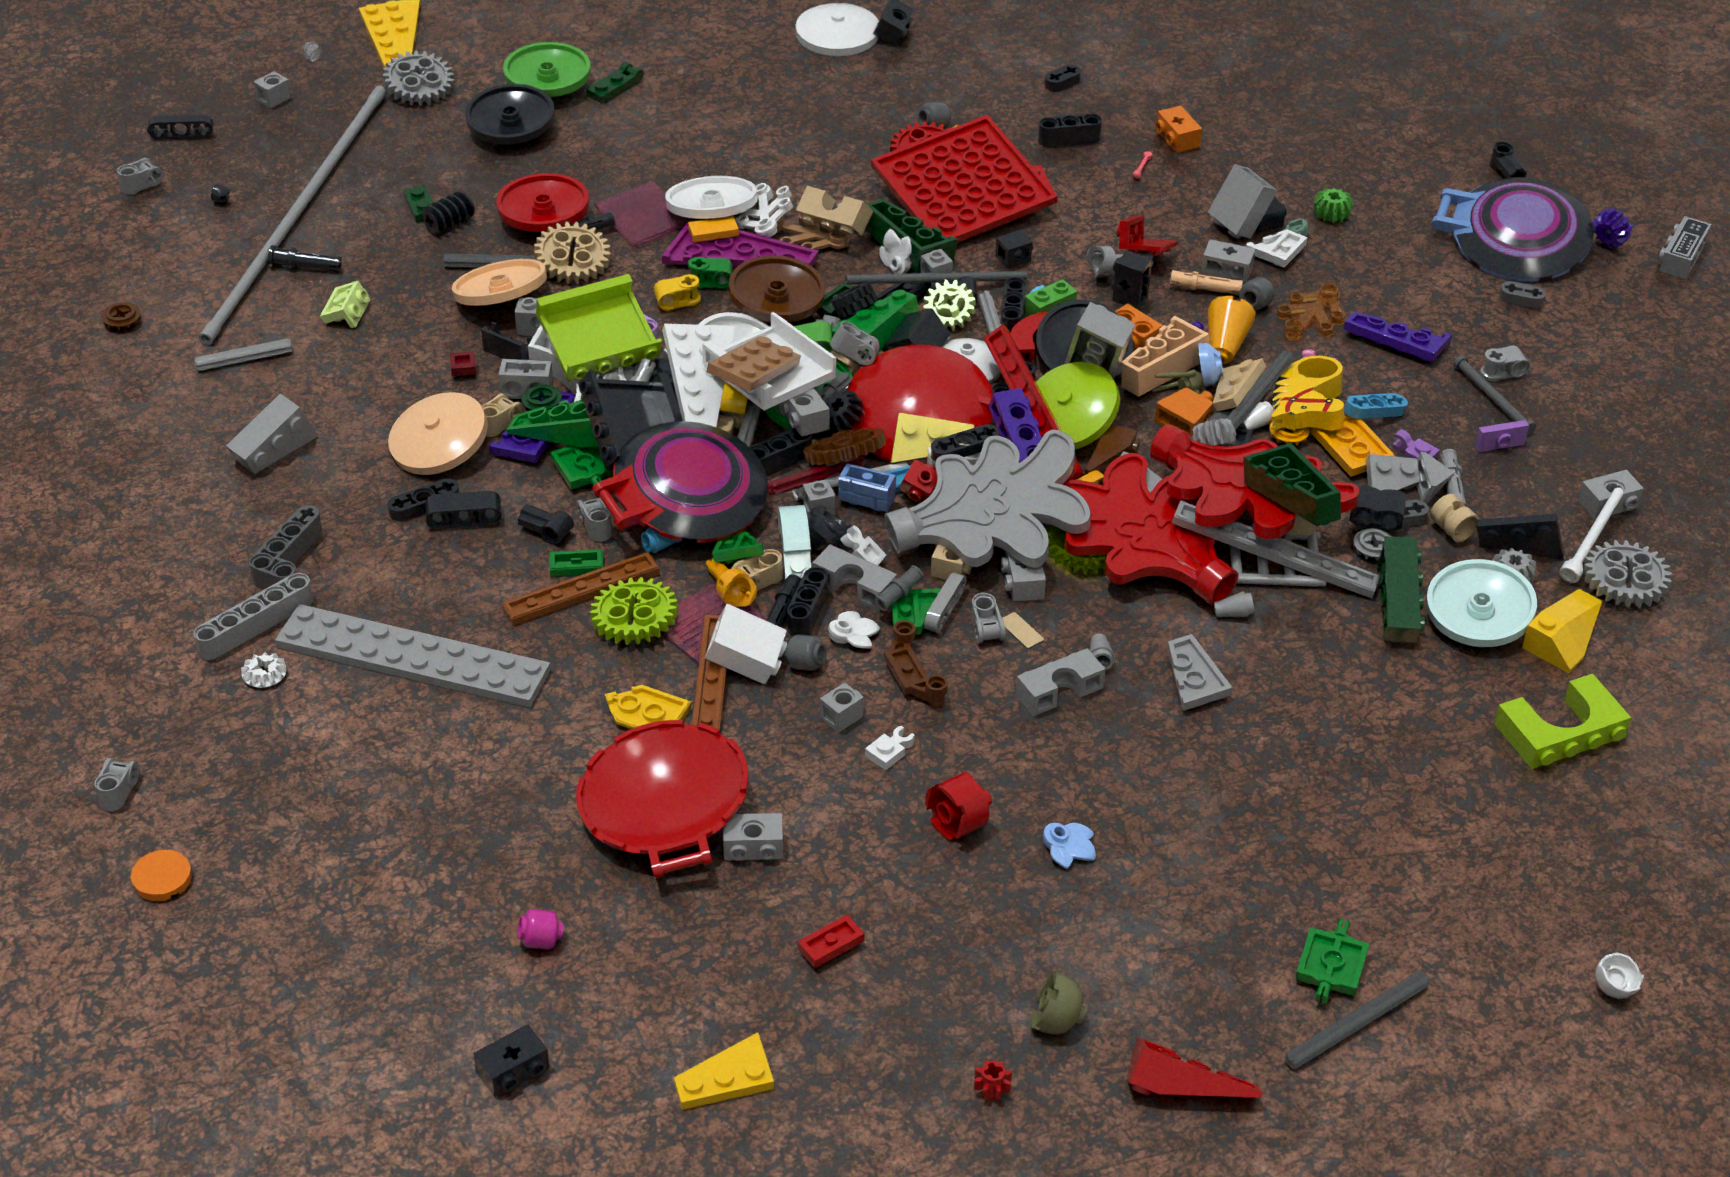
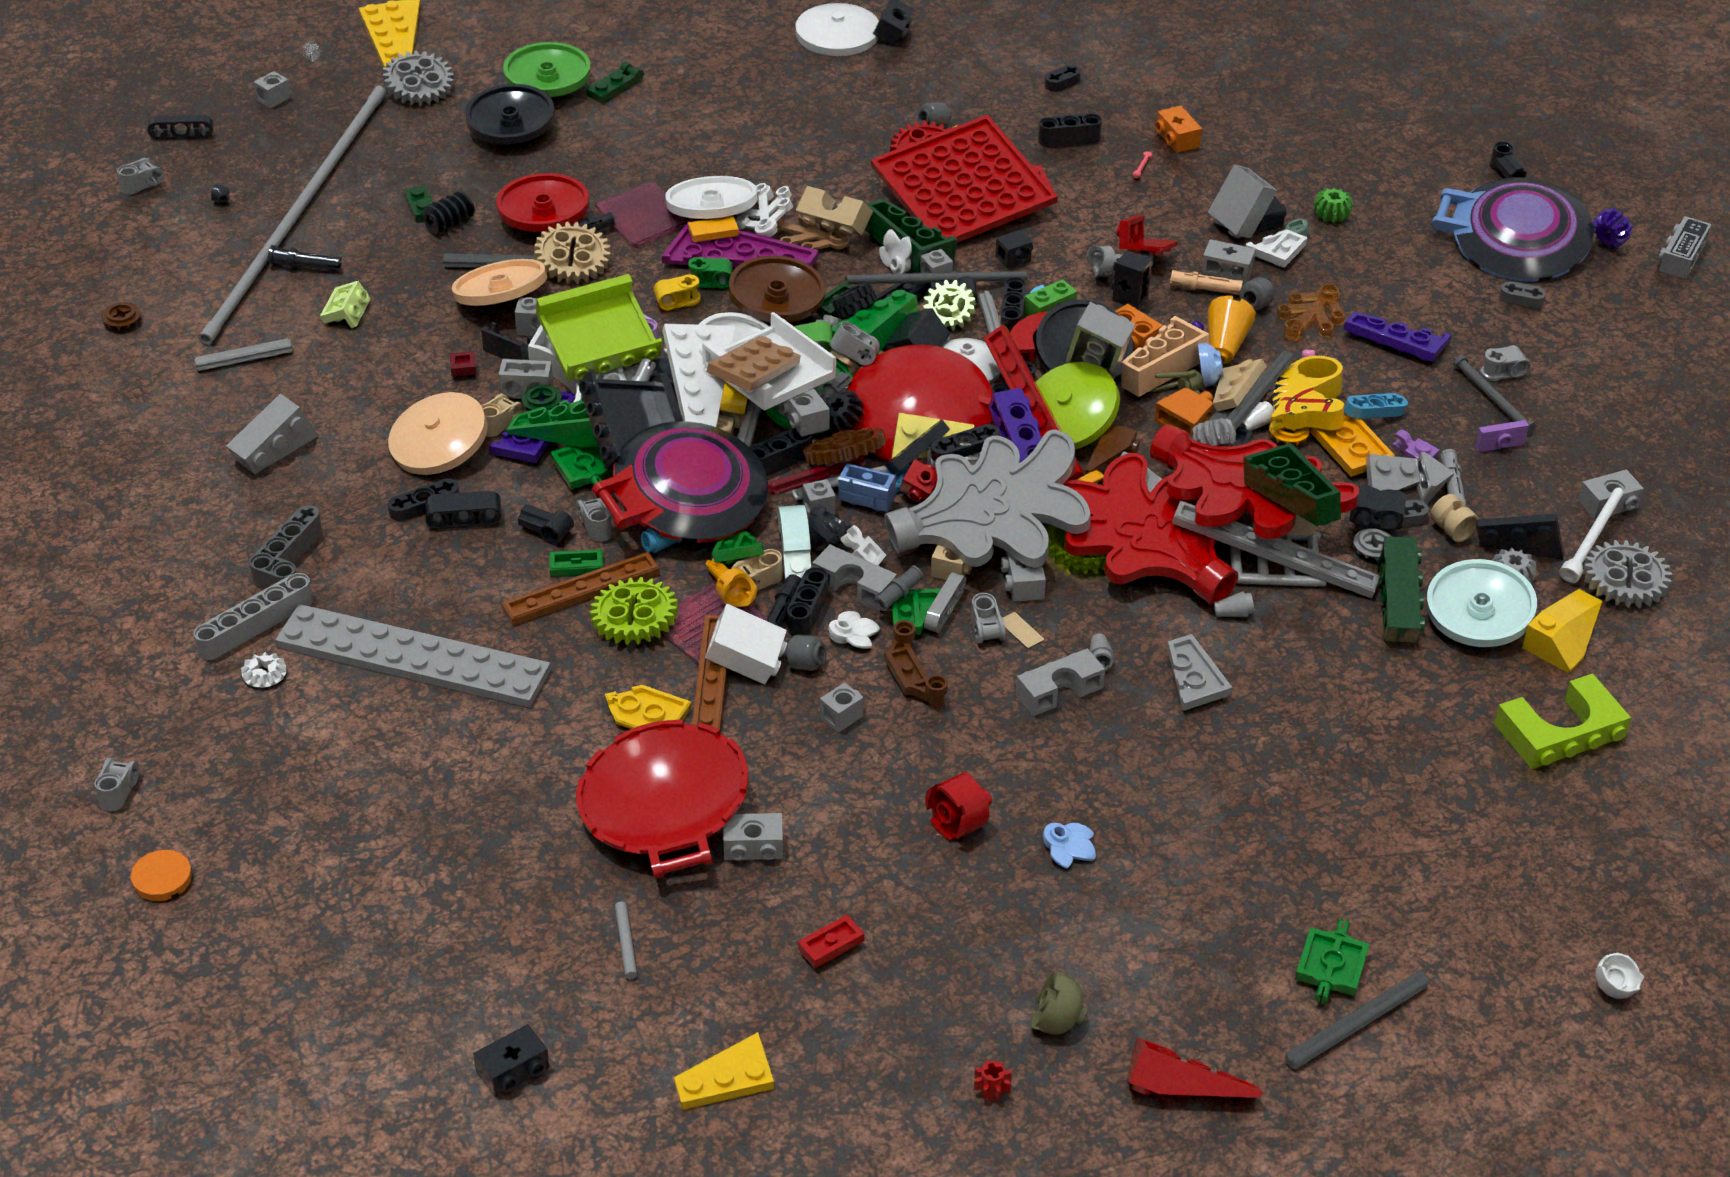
dark pink head [517,909,563,950] -> none
white plate [865,726,915,770] -> none
none -> light grey bar [615,902,637,979]
none -> black beam [885,419,950,475]

